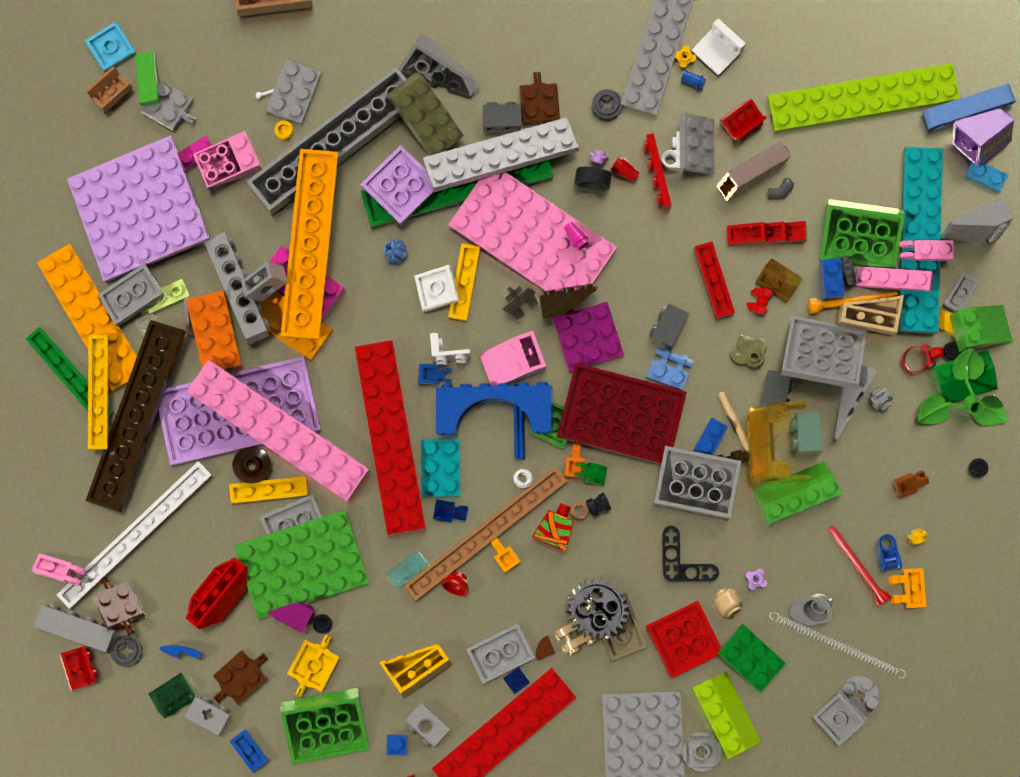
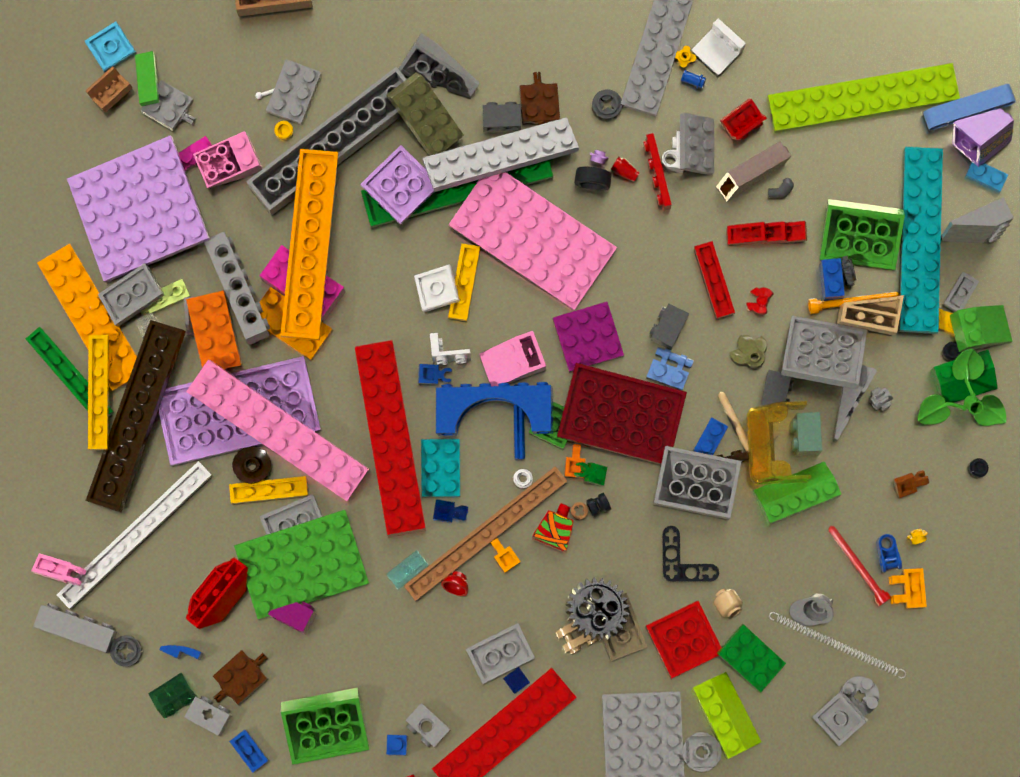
red bracket [59,645,97,691] -> none
plate [92,577,144,636] -> none
light grey brick [241,261,288,302] -> none
yellow plate [287,634,340,697] -> none
black plate [313,614,332,634] -> none
yellow wedge [379,644,452,698] -> none
medium blue gear [384,239,407,263] -> none
clear smoke hips [502,286,538,320] -> none
reddish brown tile [536,635,555,661] -> none
dark brown slope [539,284,598,319] -> none
dark pink cone [564,222,590,251] -> none
lavender plate [746,569,767,590] -> none
pearl gold panel [756,258,803,302] -> none
bright pink plate [855,266,934,292] -> none
bright pink hinge [899,240,954,261] -> none
red piece [902,343,944,373] -> none

